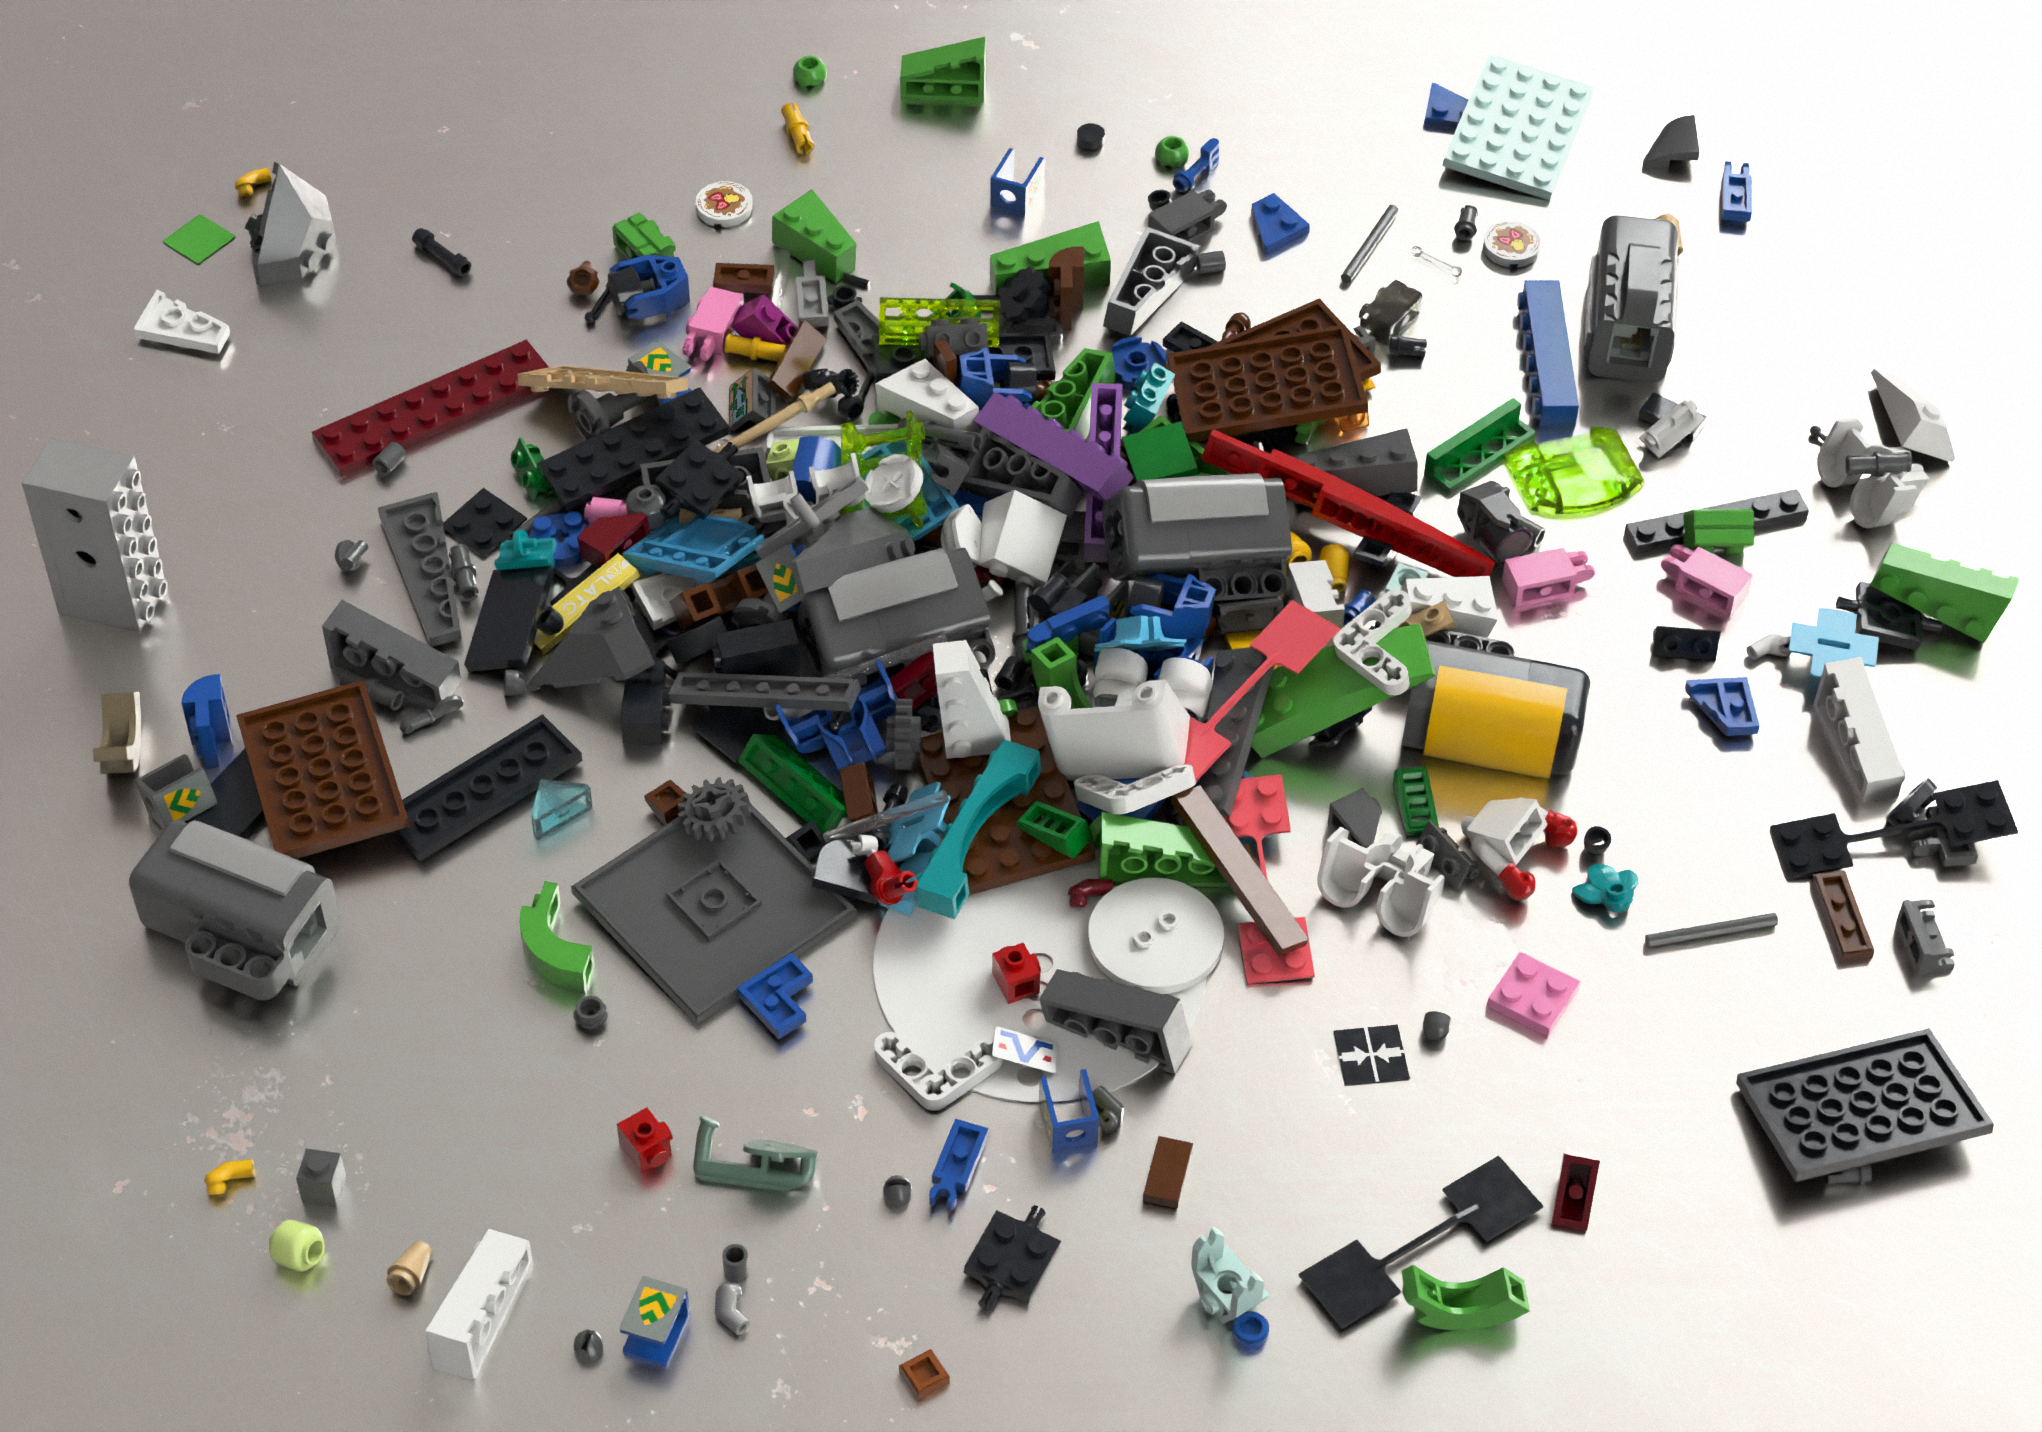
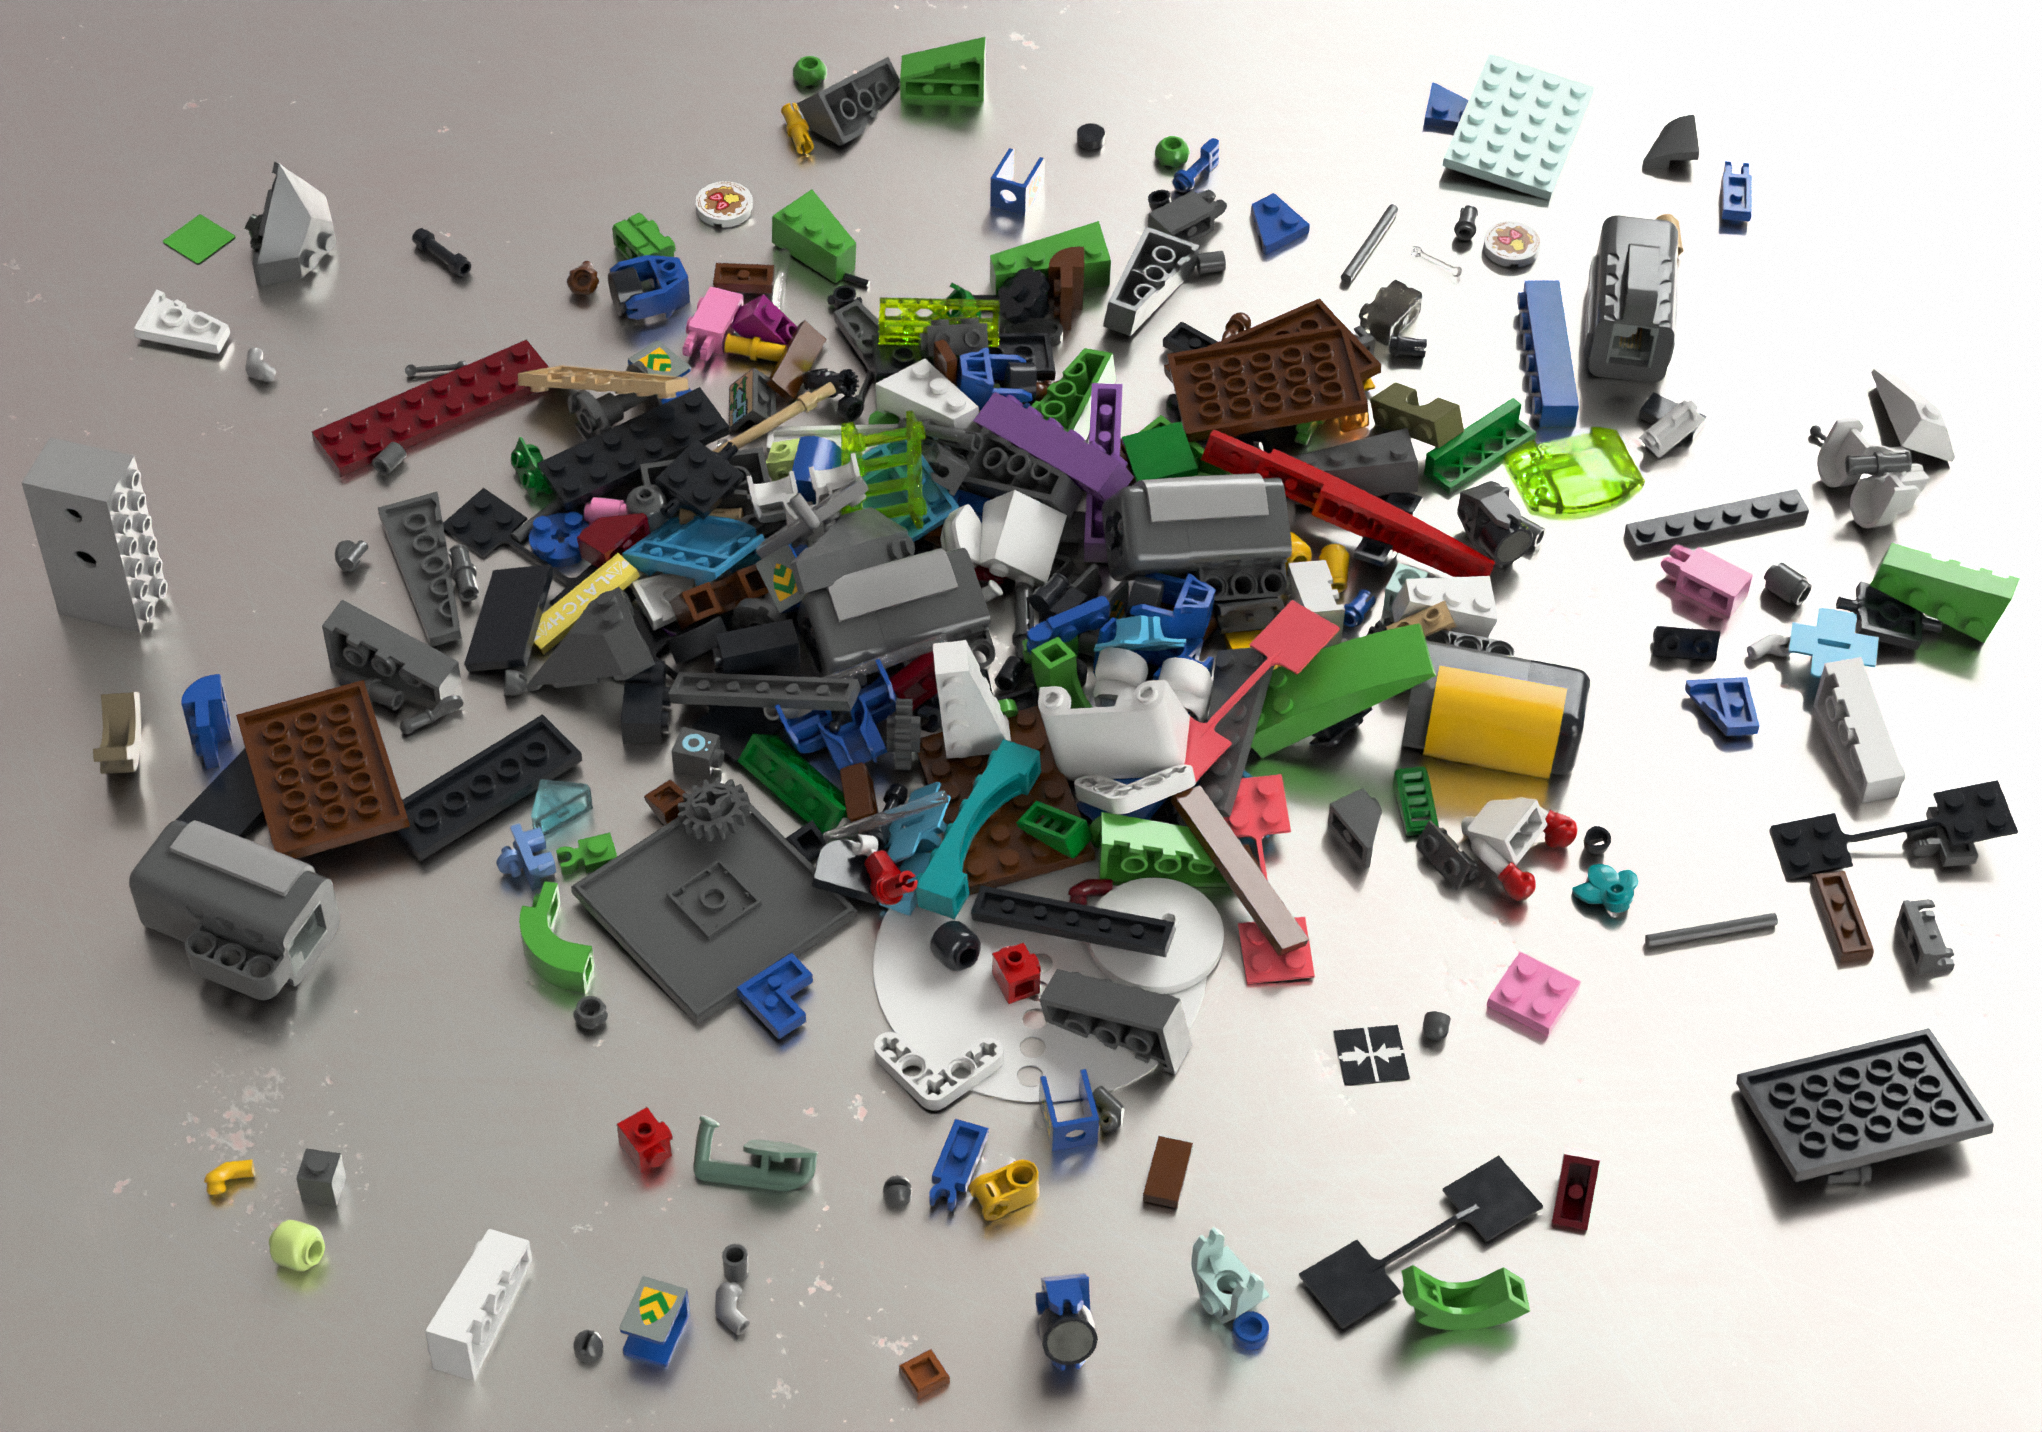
piece [134,754,217,828] -> none
yellow arm [234,167,272,198] -> none
tan cone [386,1241,433,1295] -> none
teal hips [494,529,557,570] -> none
black hinge [536,607,564,635] -> none
black hinge [584,283,610,323] -> none
light grey hinge [795,260,829,327] -> none
white tile [864,454,923,513] -> none
black plate [963,1205,1061,1311] -> none
white sticker [992,1026,1058,1074] -> none
blue plate [1110,337,1167,391] -> none
teal plate [1122,362,1175,436] -> none
white piece [1317,827,1445,937] -> none
white beam [1333,589,1412,696] -> none
bright pink hinge [1502,547,1596,608] -> none
bright green brick [1683,509,1755,555] -> none
black plate [1886,777,1938,826] -> none
none -> light grey arm [246,348,276,382]
none -> dark grey hinge [405,361,468,377]
none -> medium blue hips [496,823,556,891]
none -> bright green plate [556,832,617,875]
none -> dark grey brick [671,727,724,780]
none -> dark grey wedge [797,57,900,145]
none -> black head [930,920,981,971]
none -> yellow piece [968,1159,1039,1221]
none -> black plate [971,885,1176,957]
none -> piece [1035,1273,1098,1371]
none -> olive arch [1370,382,1464,448]
none -> dark grey brick [1763,562,1812,606]

